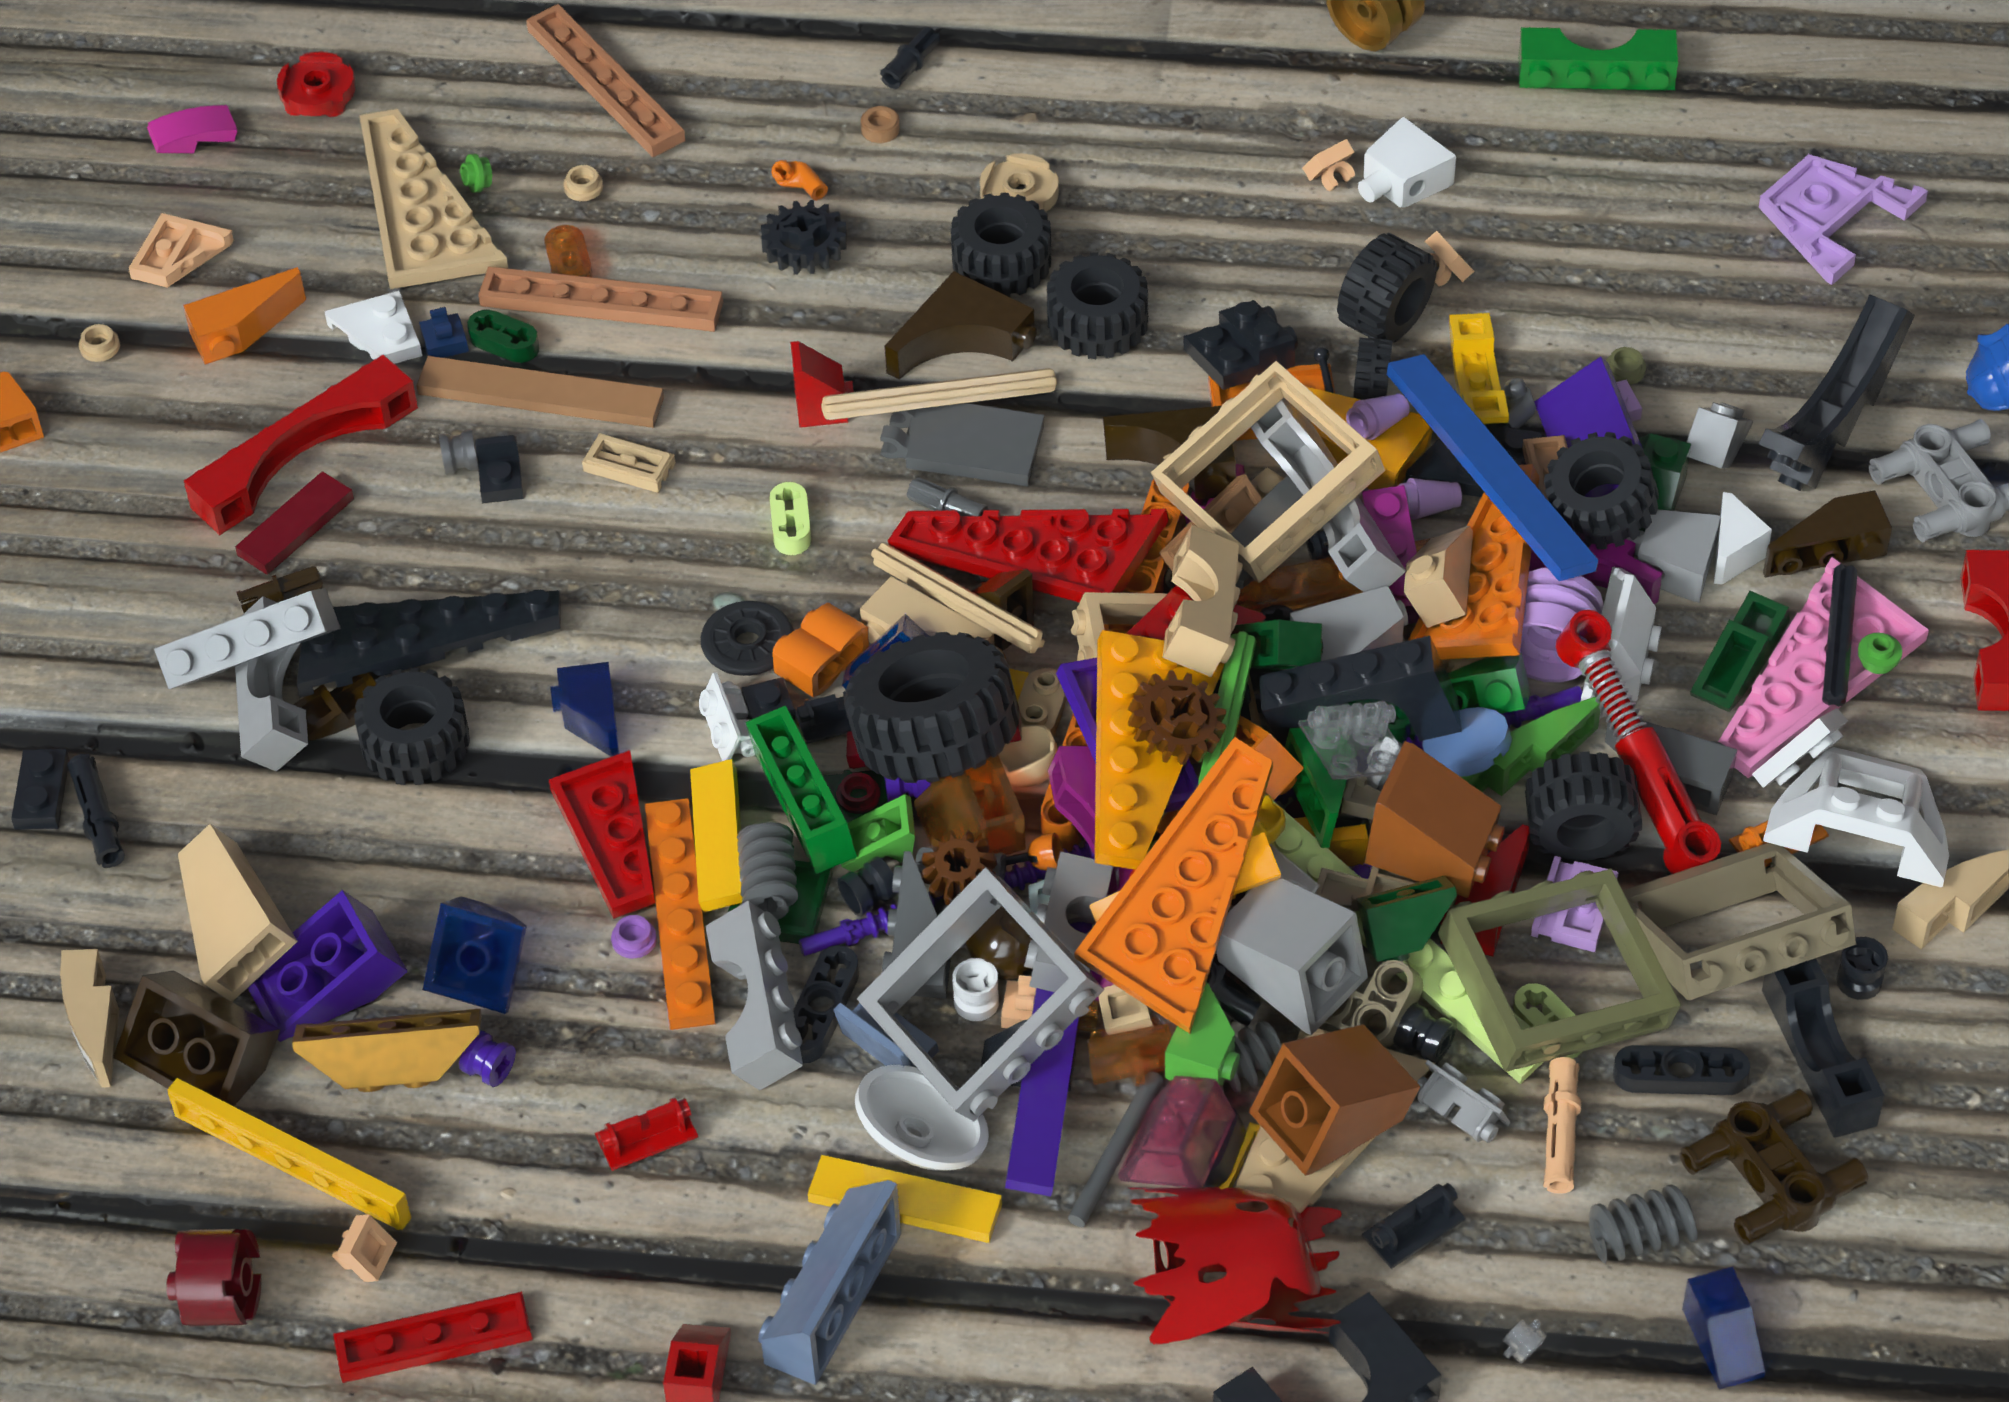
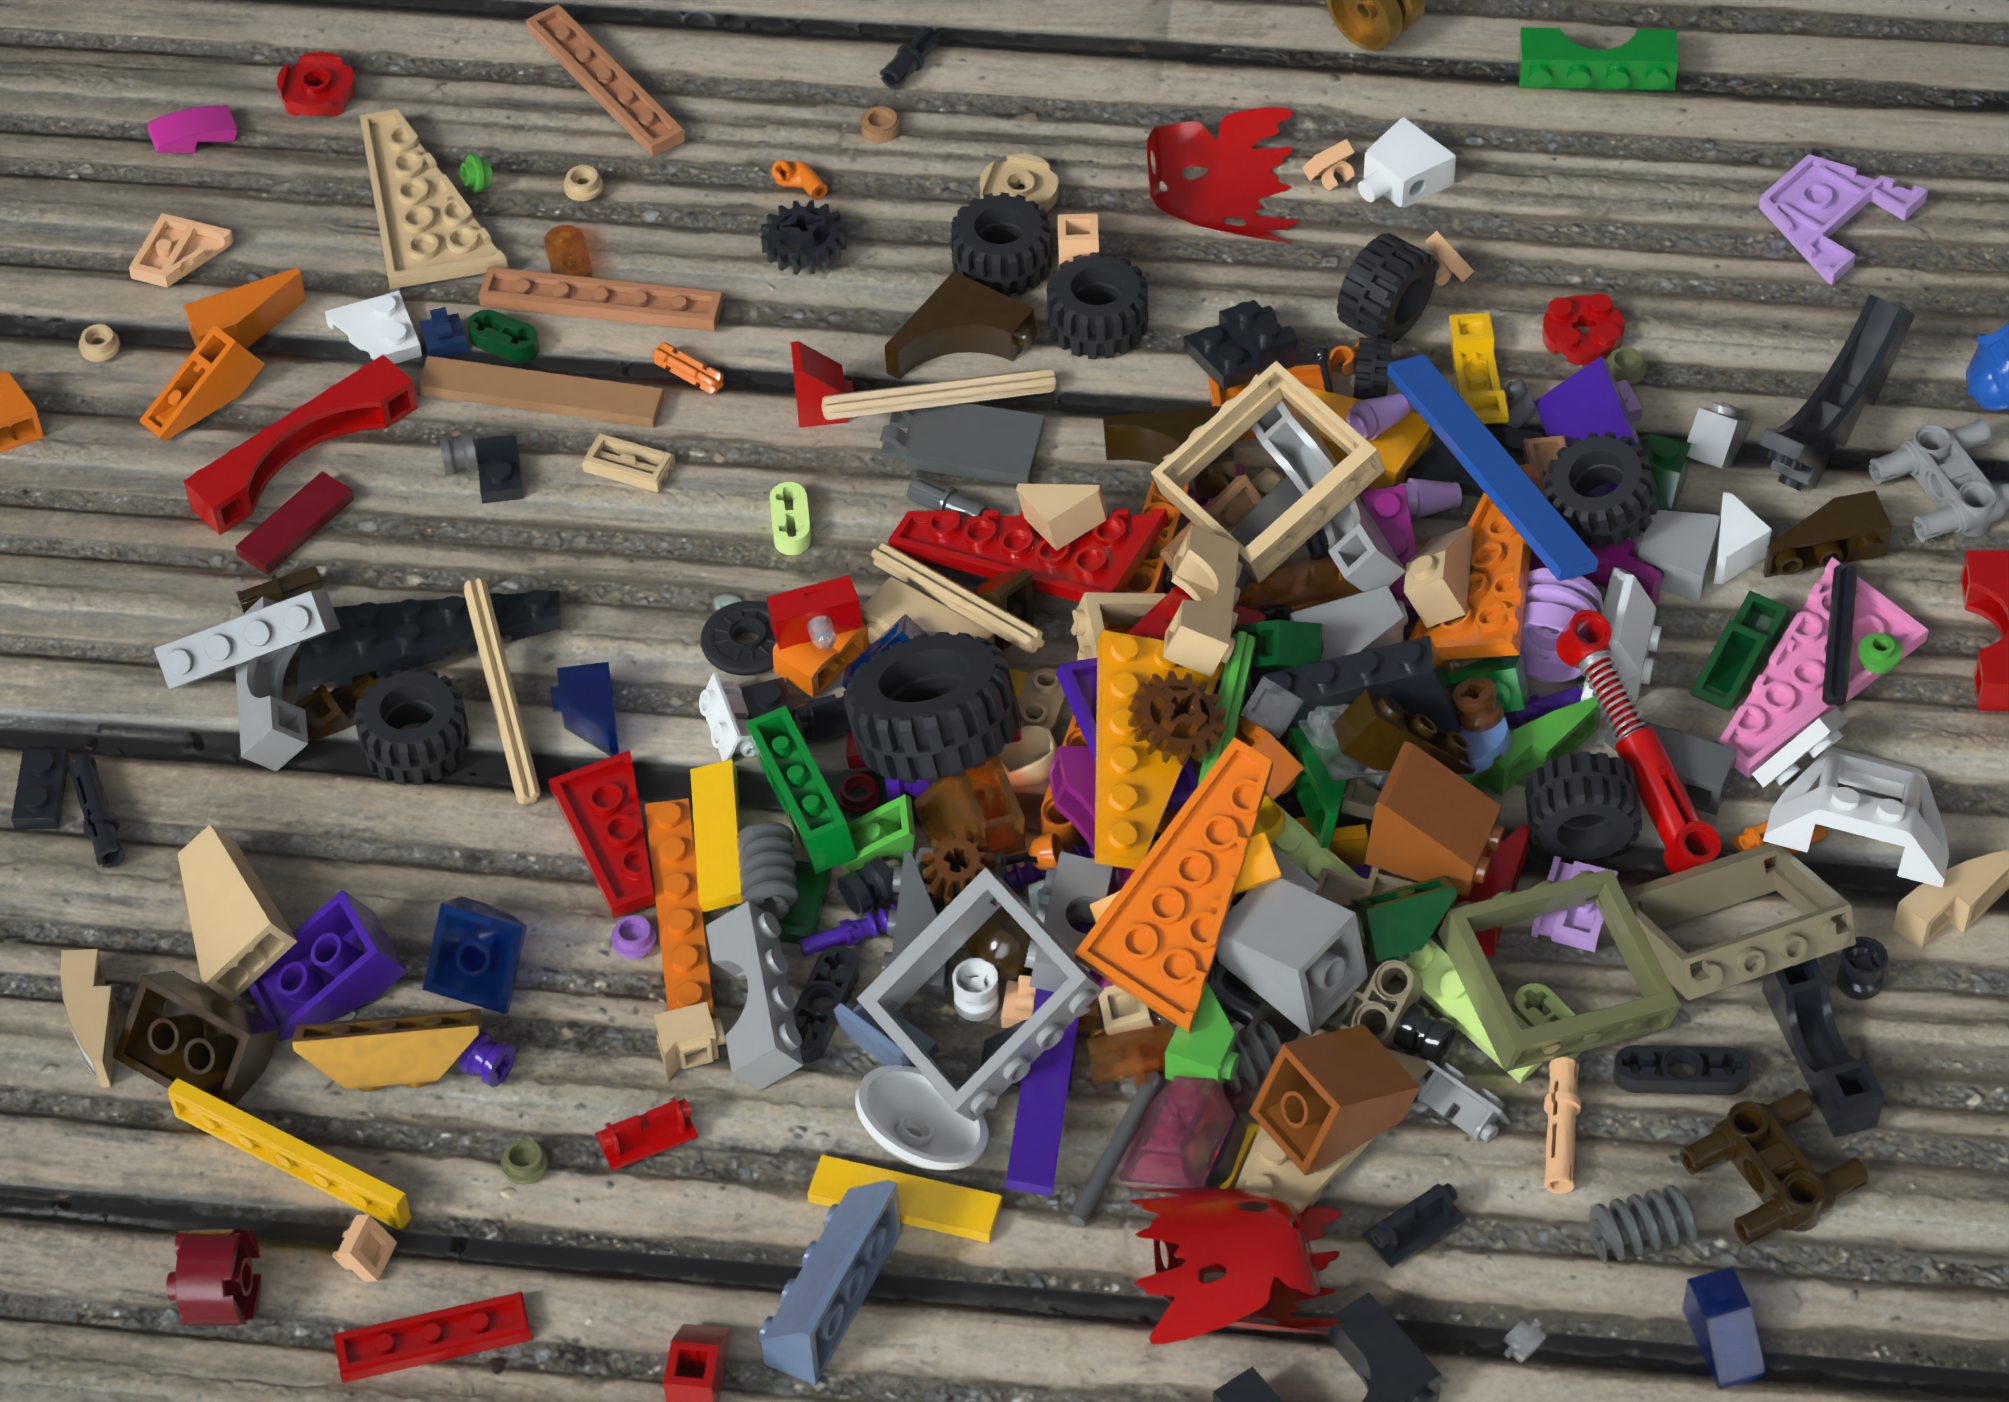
none -> orange slope [139,325,265,441]
none -> tan axle [464,578,541,805]
none -> olive plate [501,1139,548,1185]
none -> orange axle [652,342,724,394]
none -> tan window [653,1002,726,1082]
none -> red piece [767,575,862,650]
none -> tan slope [1016,483,1108,551]
none -> light nougat brick [1057,213,1099,270]
none -> red piece [1146,107,1298,243]
none -> clear tile [1240,676,1303,739]
none -> orange hand [1330,336,1369,376]
none -> dark brown slope [1332,689,1475,775]
none -> reddish brown wheel [1452,677,1504,732]
none -> red plate [1542,293,1625,365]

